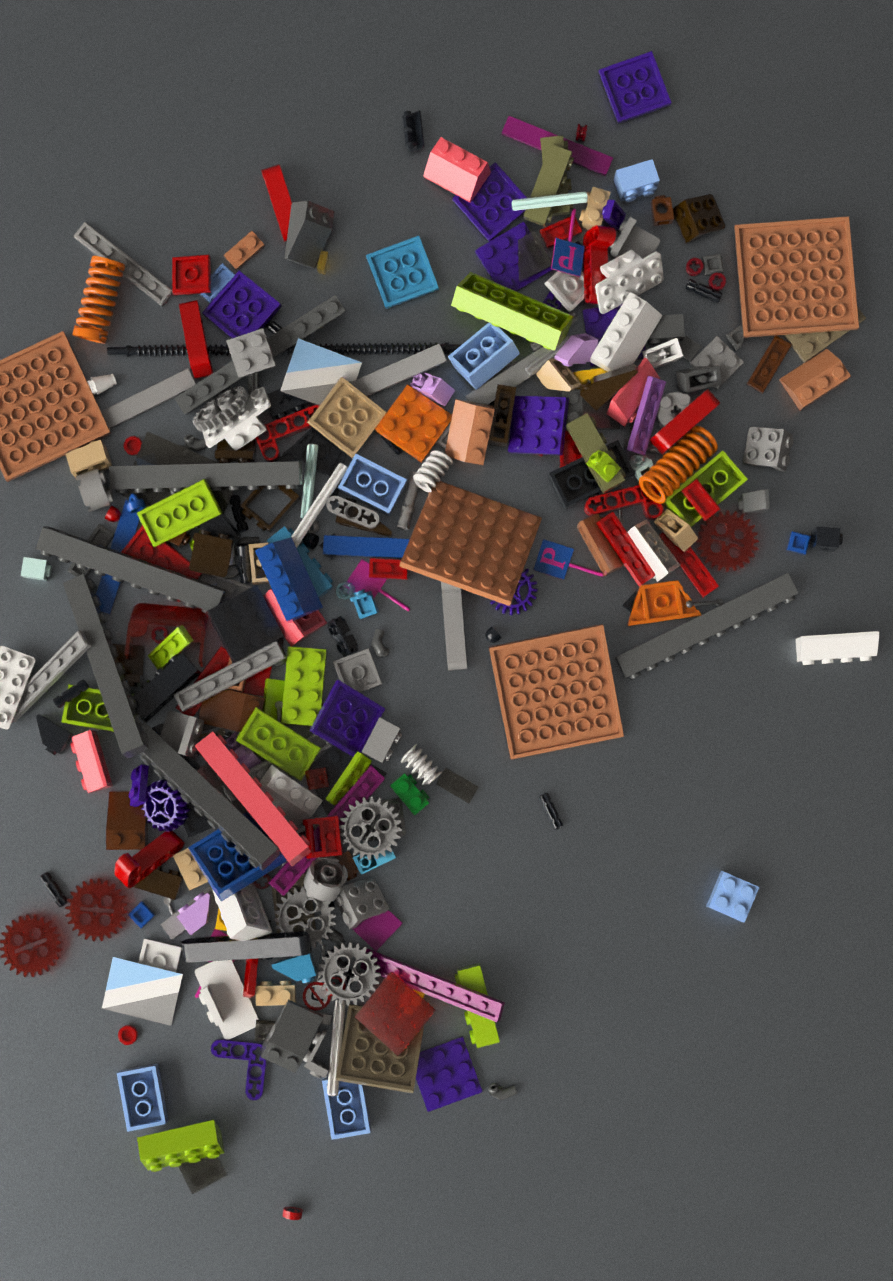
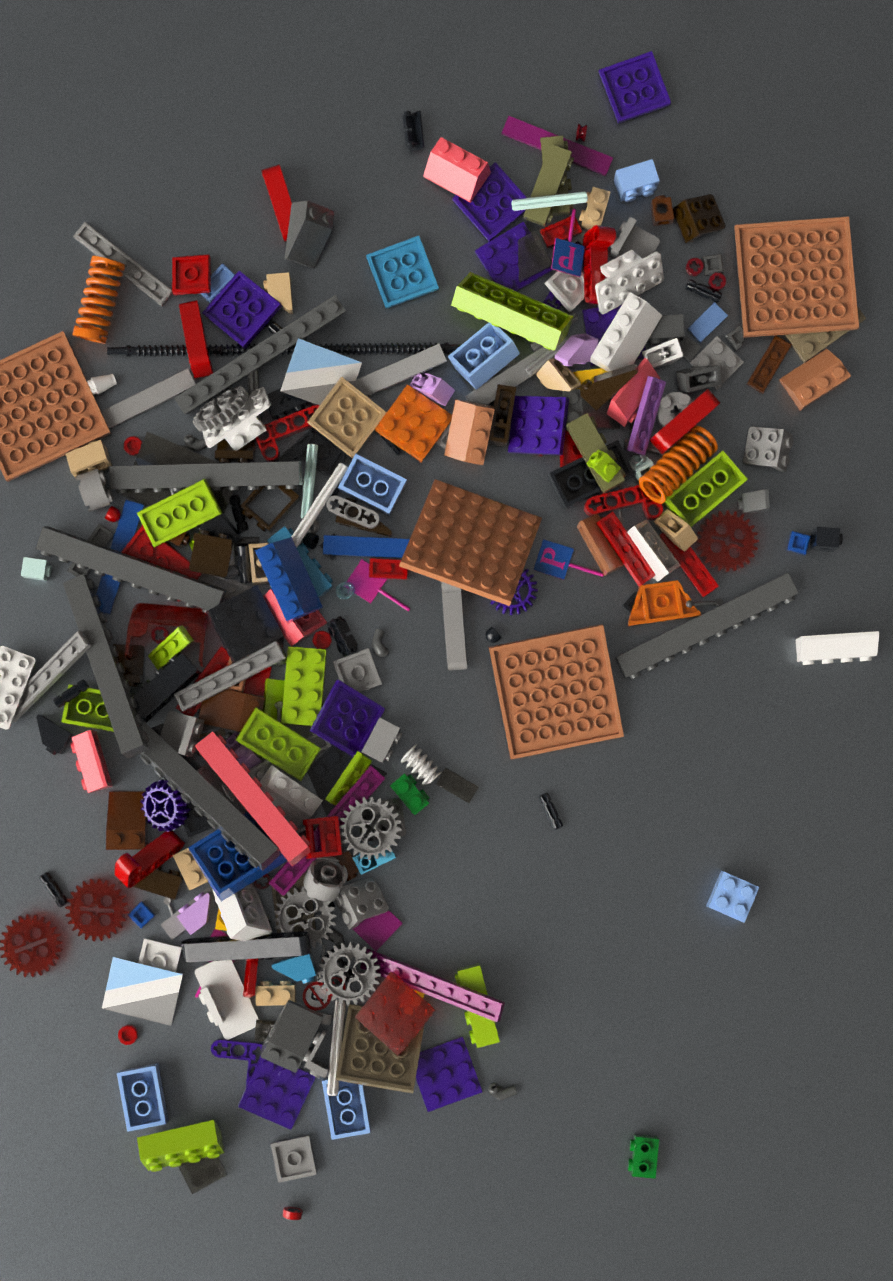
blue tile [126,493,146,514] -> none
dark purple plate [129,764,149,807] -> none
nougat plate [224,231,265,271] -> none
light grey brick [226,328,277,378] -> none
clear red plate [305,767,329,790] -> none
clear yellow tile [317,251,329,275] -> none
dark azure bracket [350,589,379,619] -> none
light grey pin [397,471,418,530] -> none
white piece [413,450,453,492] -> none
dark purple plate [602,199,626,231] -> none
red tile [681,479,720,521] -> none
none -> dark purple plate [238,1056,315,1130]
none -> tan slope [263,272,294,314]
none -> light grey plate [271,1135,317,1183]
none -> red tile [312,631,332,649]
none -> green brick [628,1134,659,1179]
none -> medium blue tile [687,302,728,343]

